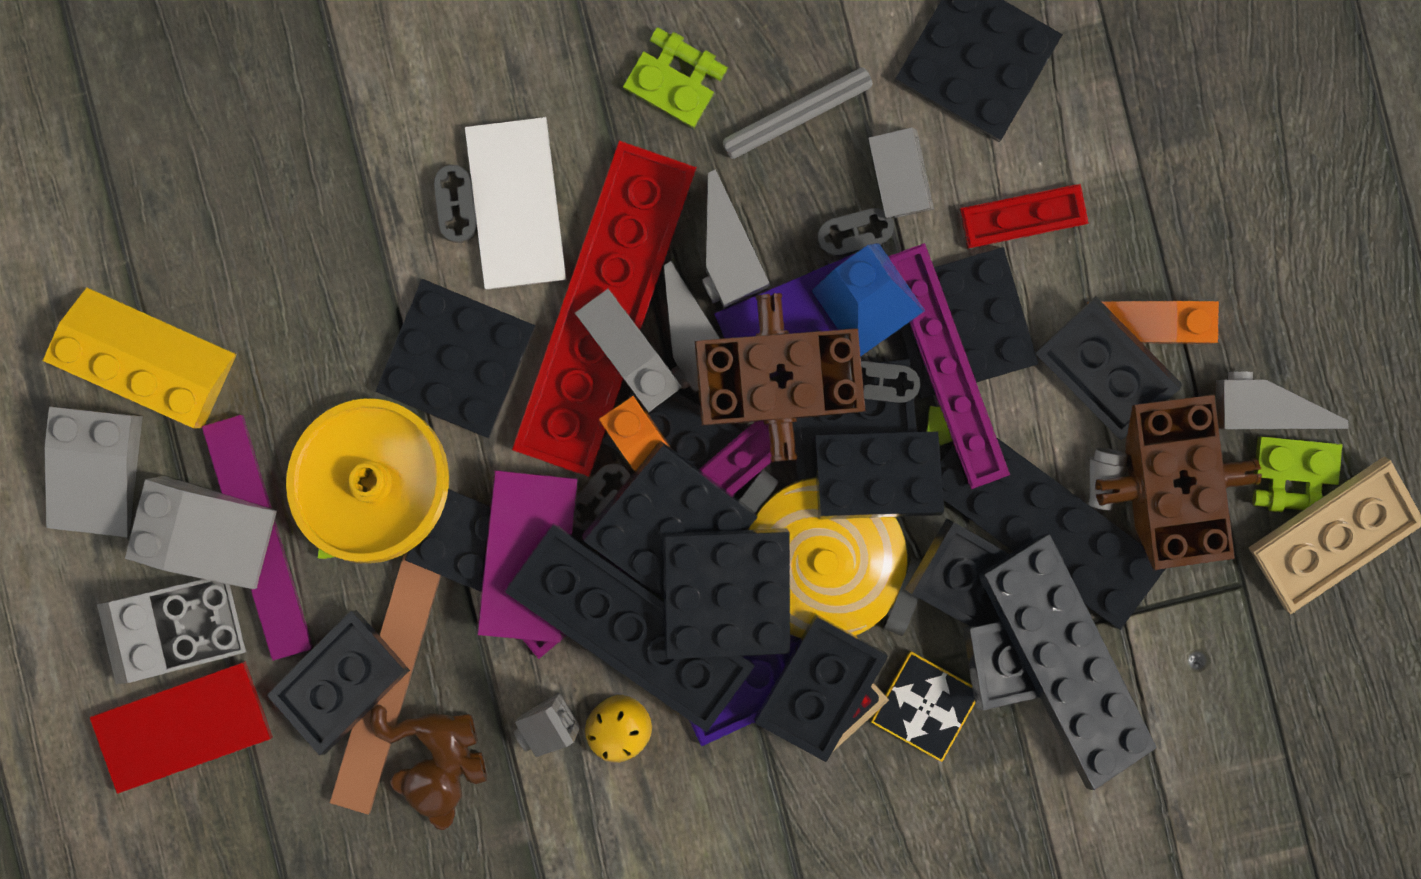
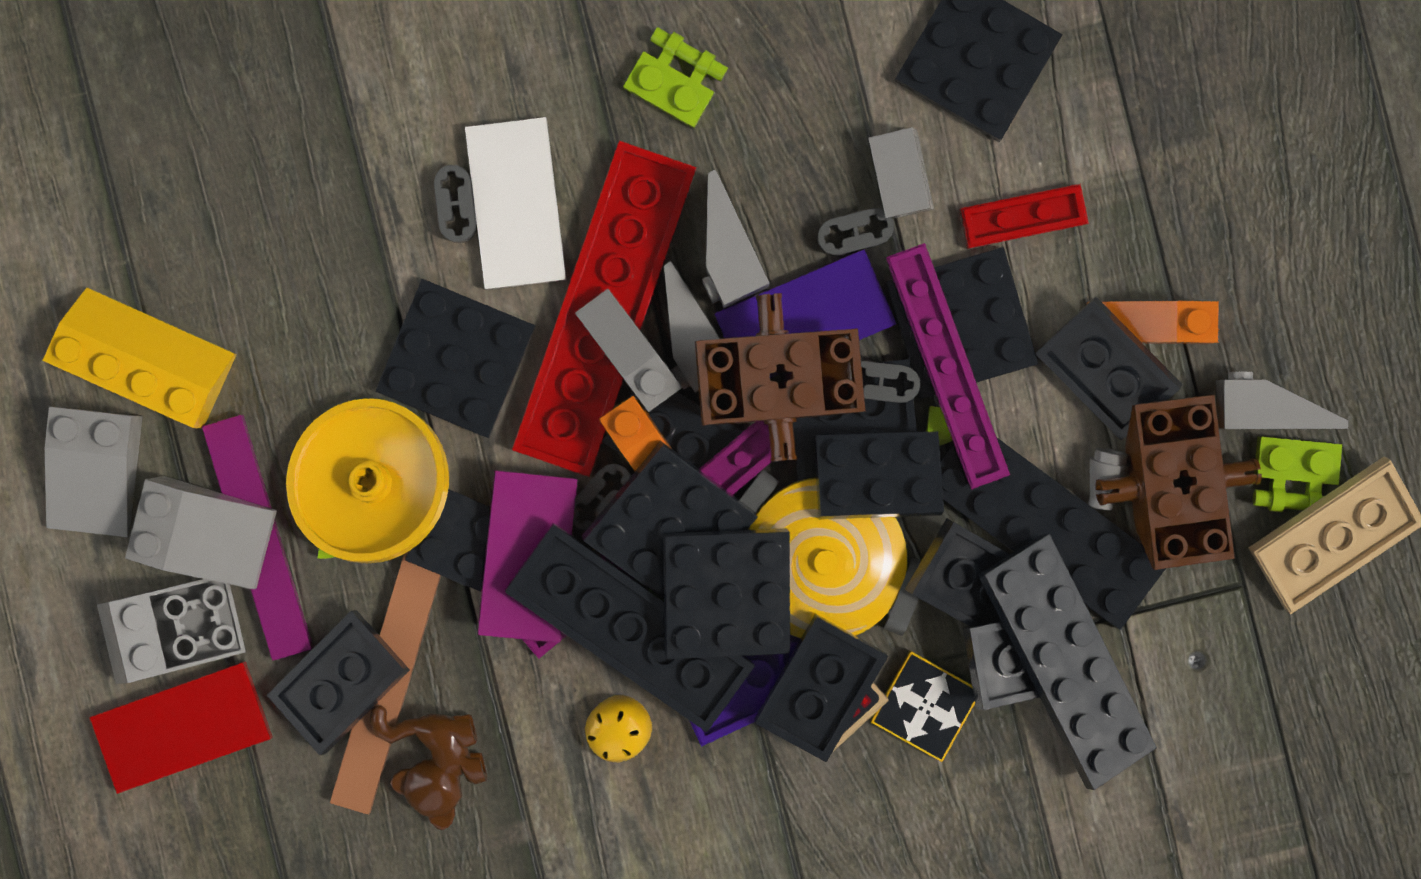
light grey slope [513,692,580,757] -> none
light grey axle [723,67,873,159] -> none
blue slope [812,243,925,357] -> none

